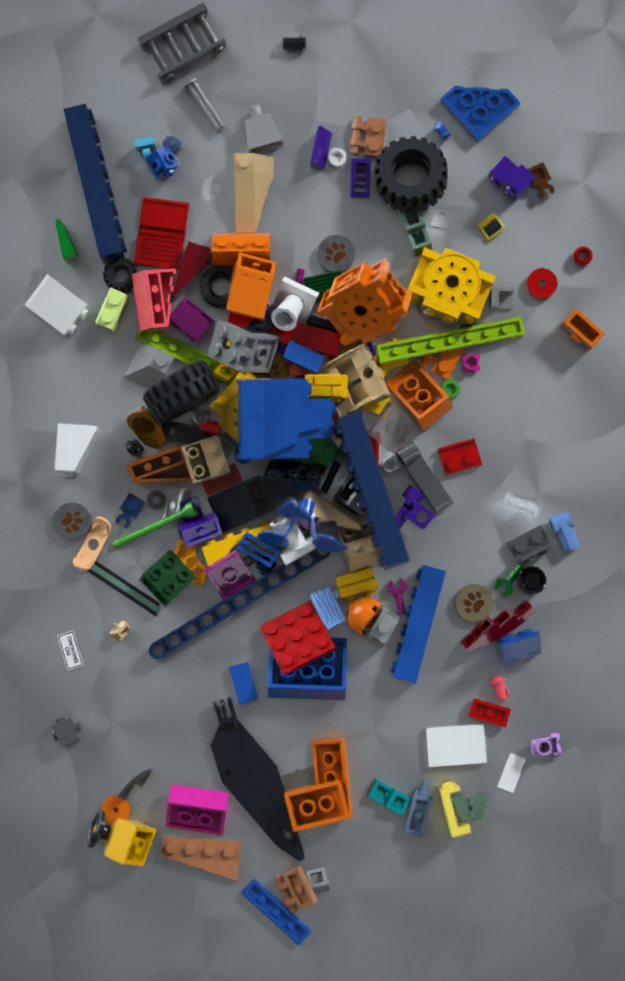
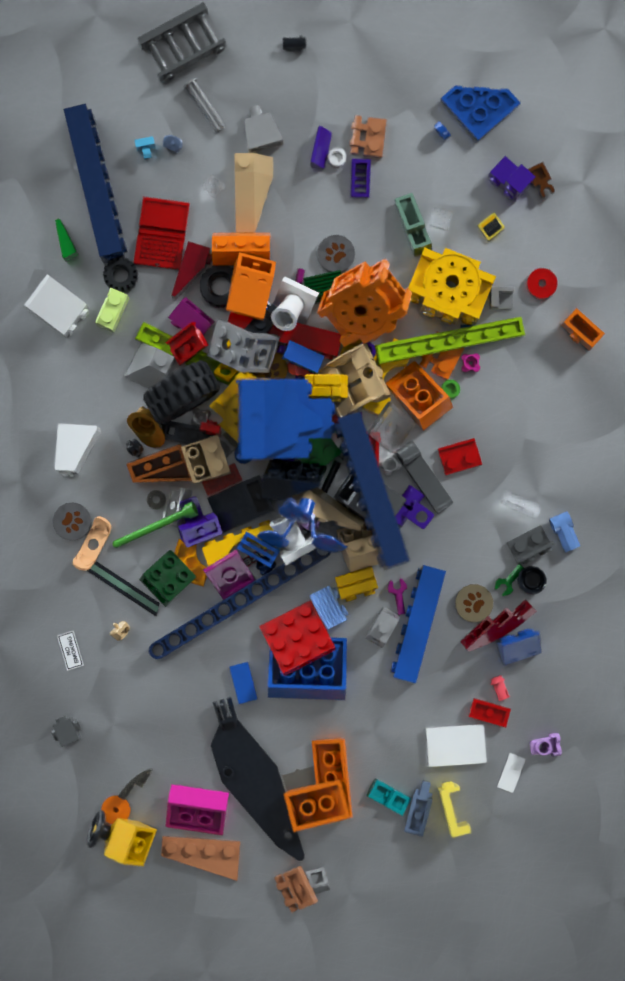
dark blue plate [115,492,146,529] -> none
coral wedge [132,269,176,331] -> none
blue brick [145,146,180,178] -> none
blue tile [241,878,312,946] -> none
black axle [307,315,339,333] -> none
orange cylinder [347,597,383,636] -> none
black tyre [375,136,448,213] -> none
sand green animal [452,794,488,822] -> none
red plate [573,246,593,266] -> none
none -> red plate [165,322,209,366]

